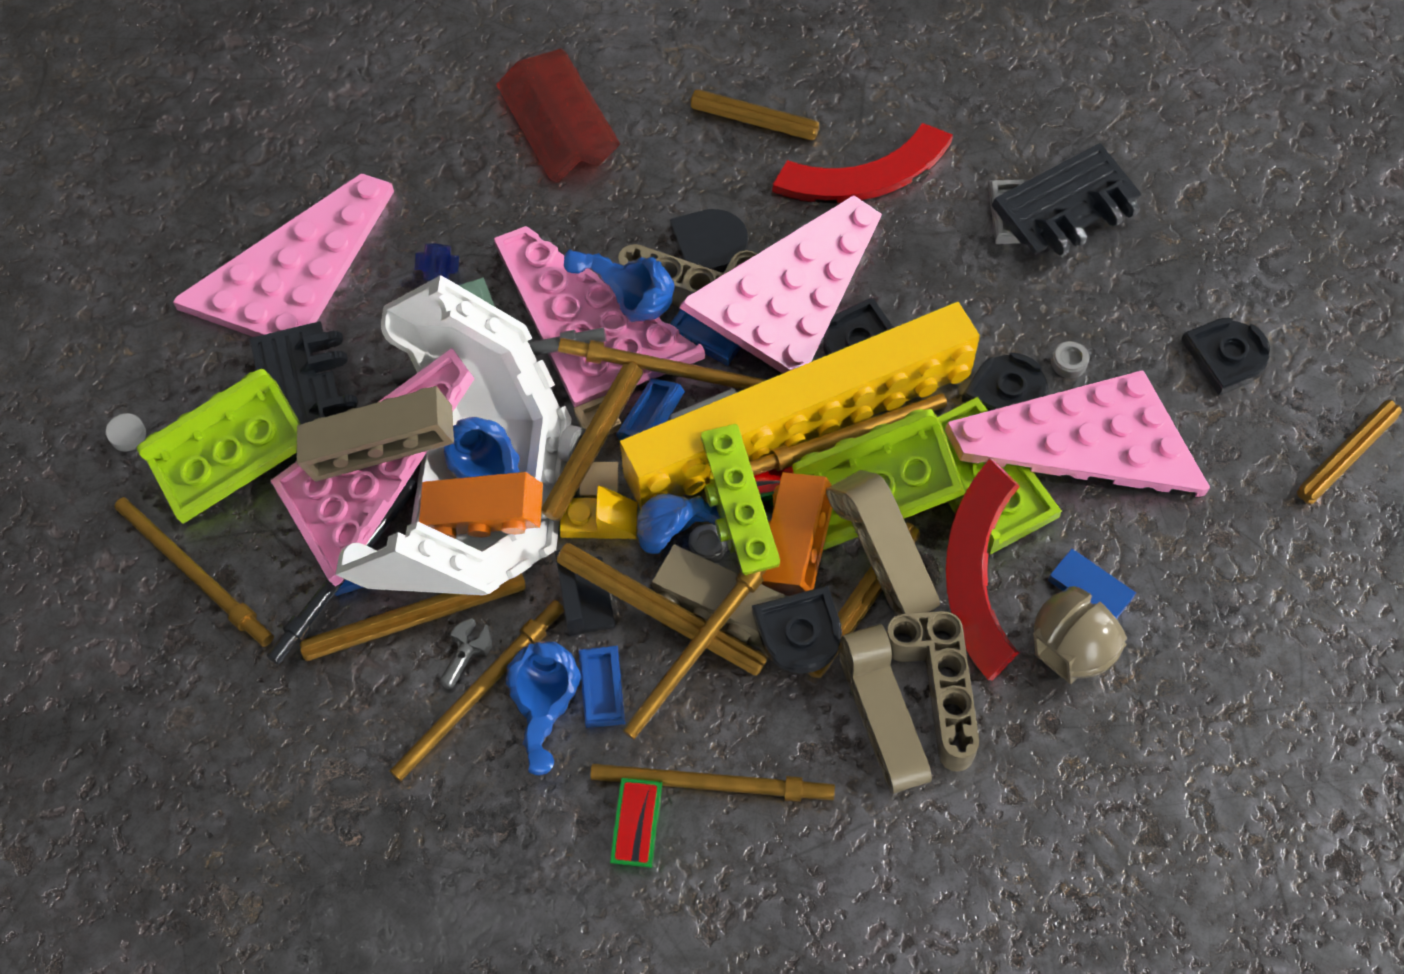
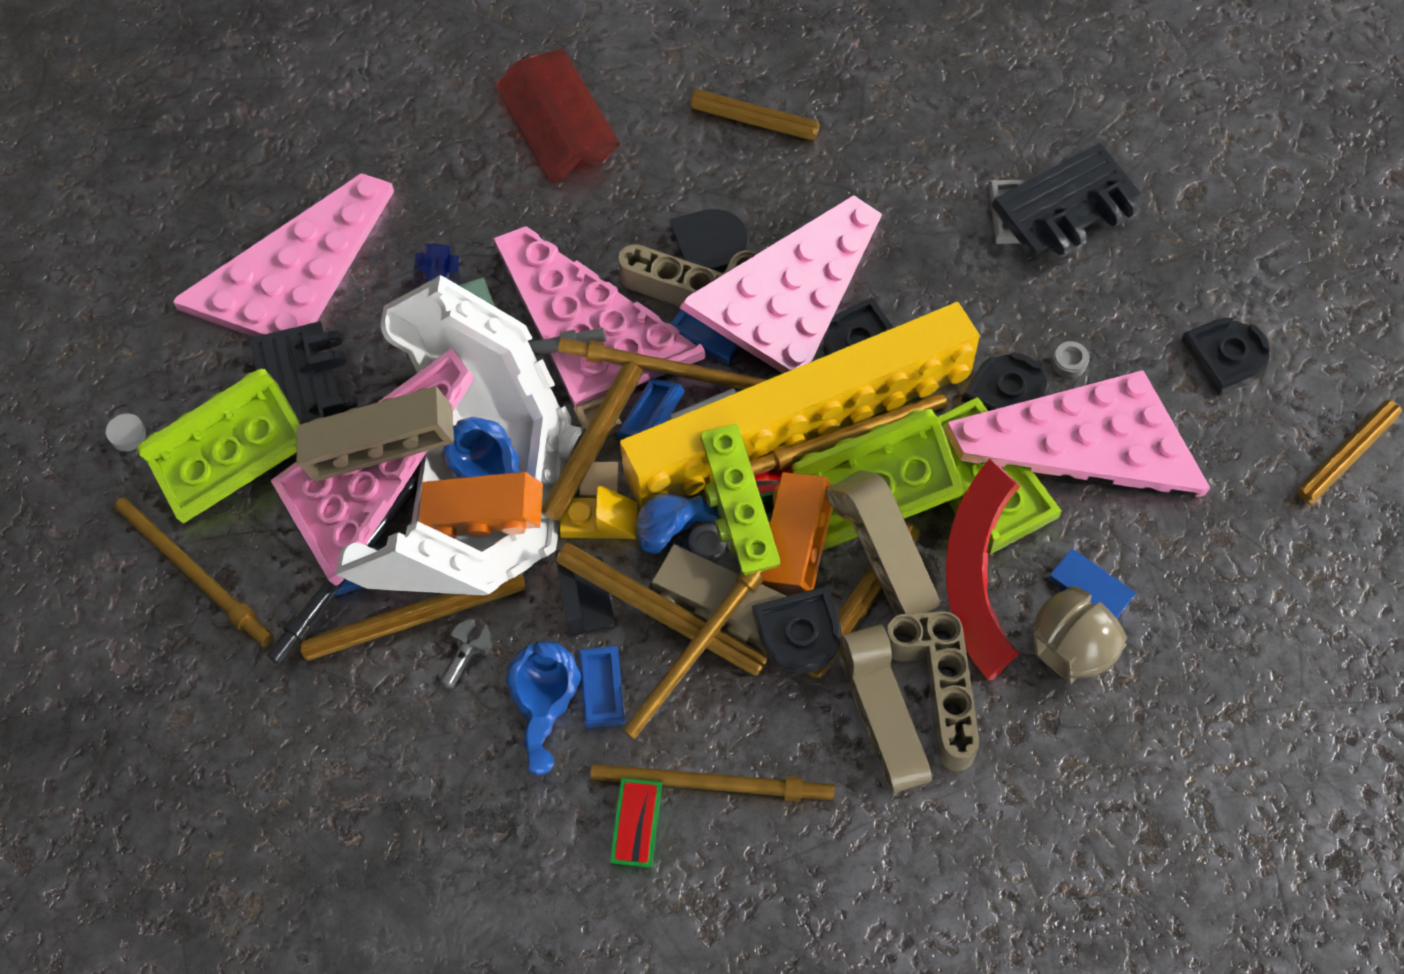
pearl gold bar [389,600,565,782] -> none
blue hair [563,249,675,322] -> none
red tile [772,123,953,203] -> none

